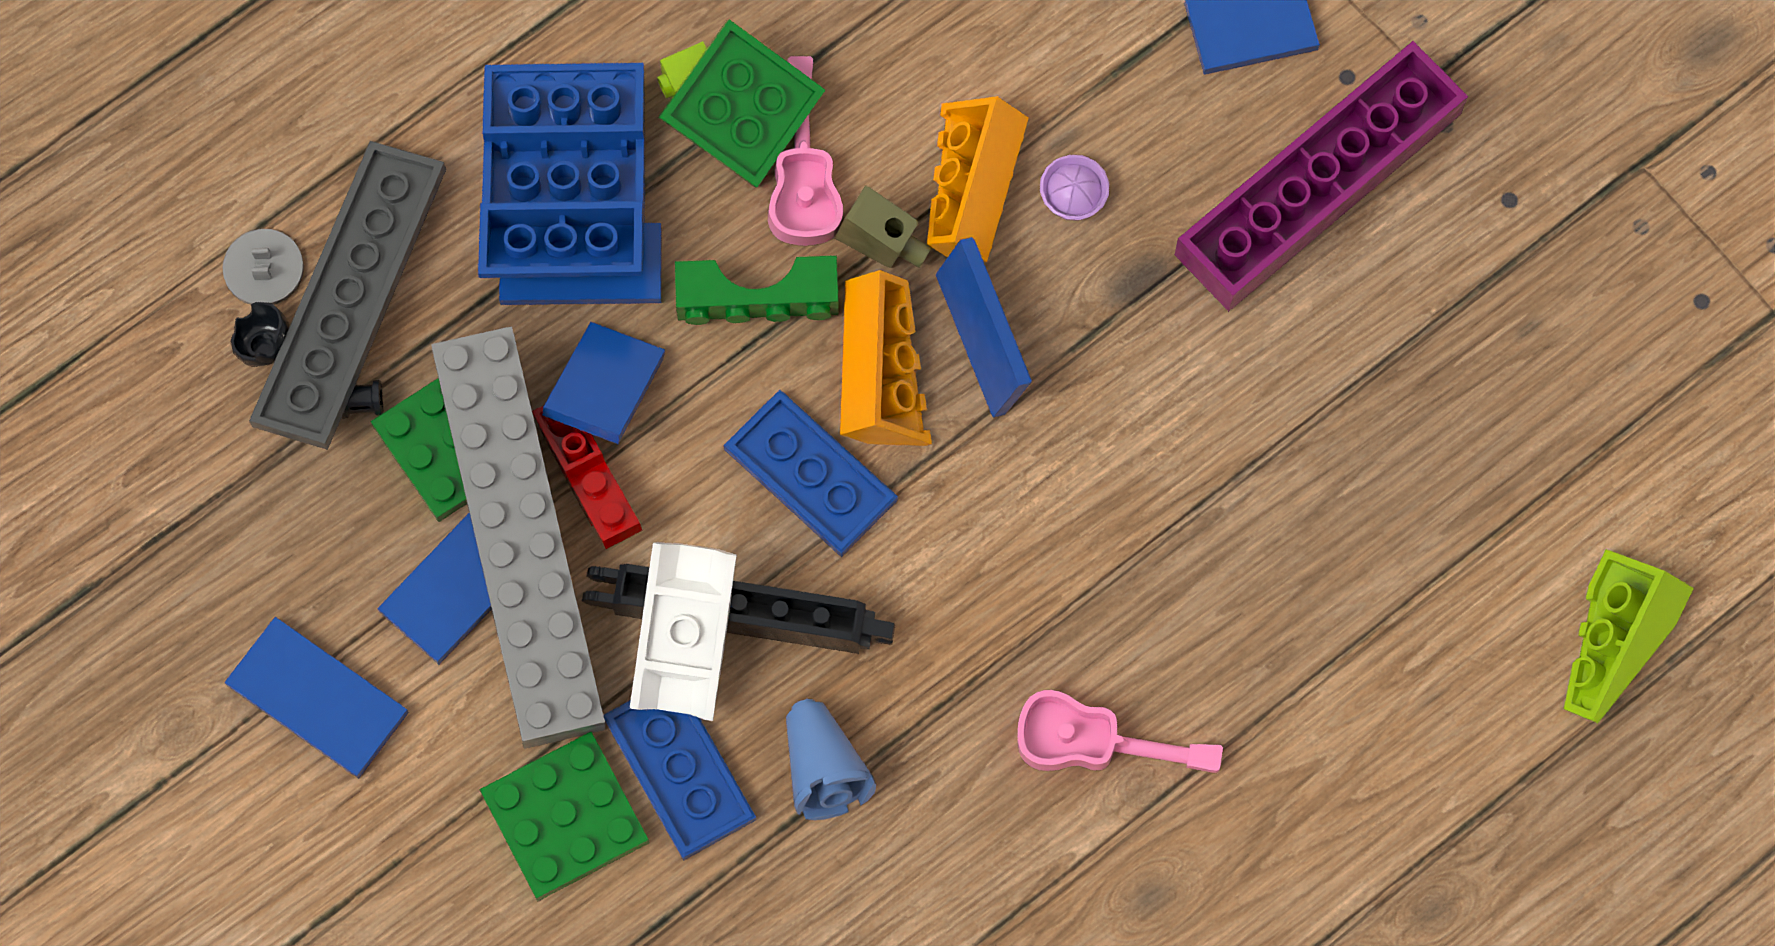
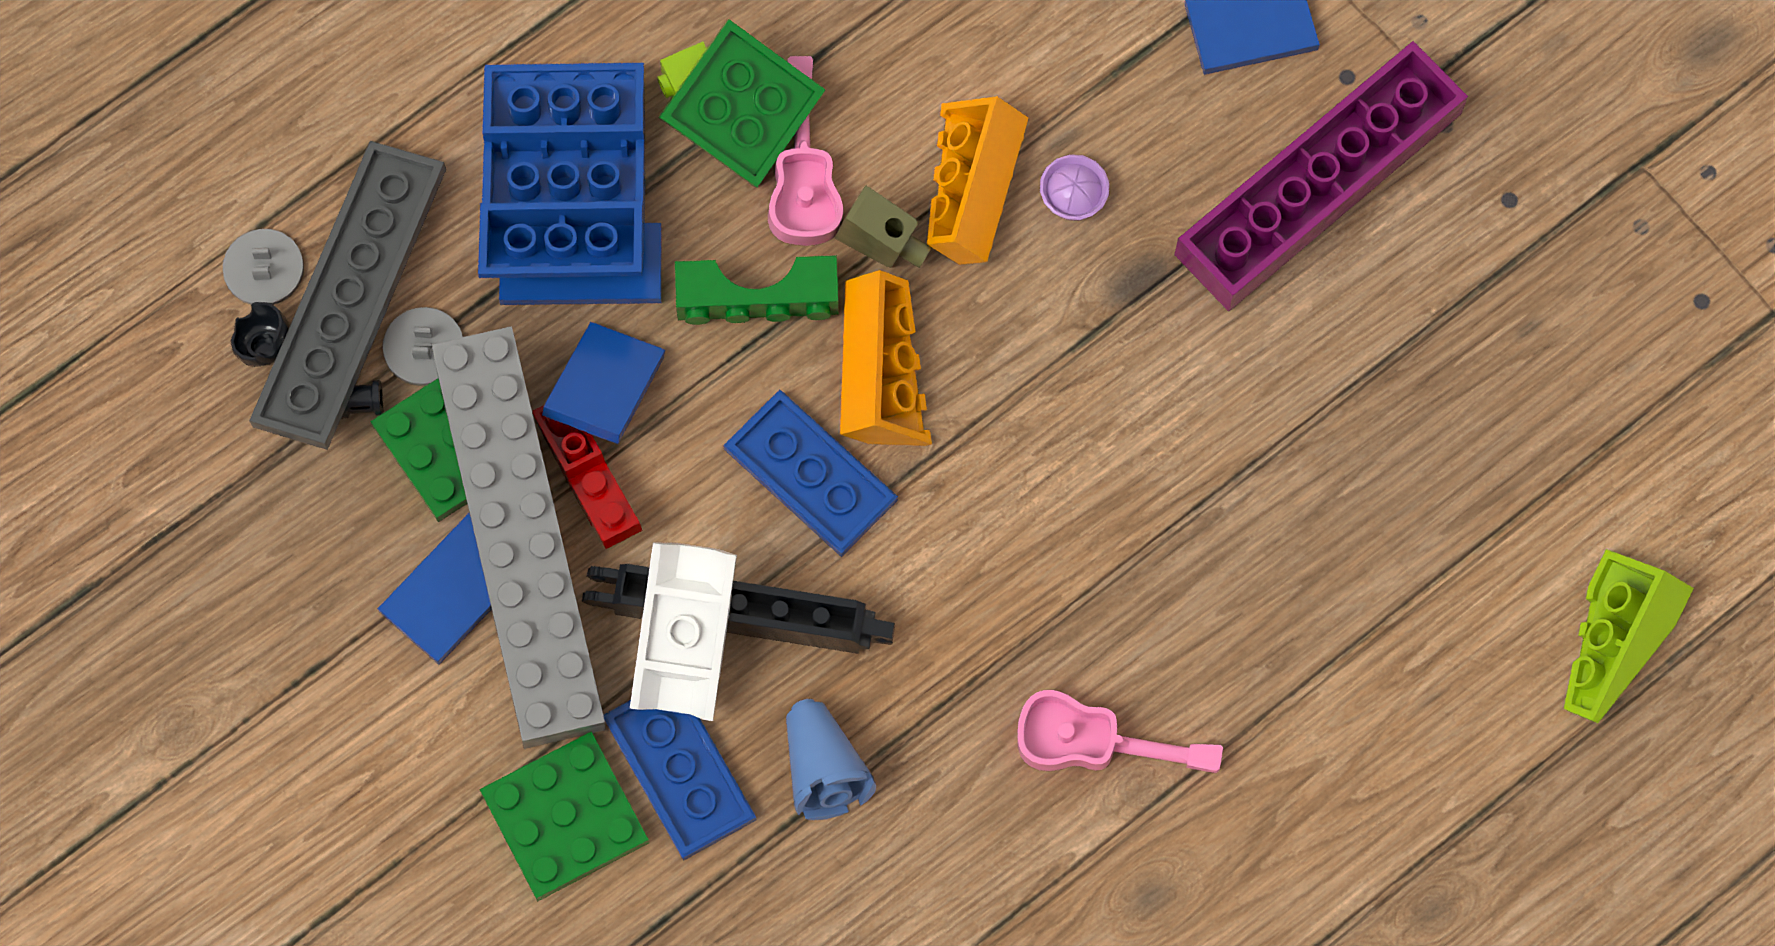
blue tile [224,617,409,779] -> none
blue tile [935,237,1032,418] -> none
none -> light grey piece [383,307,463,386]

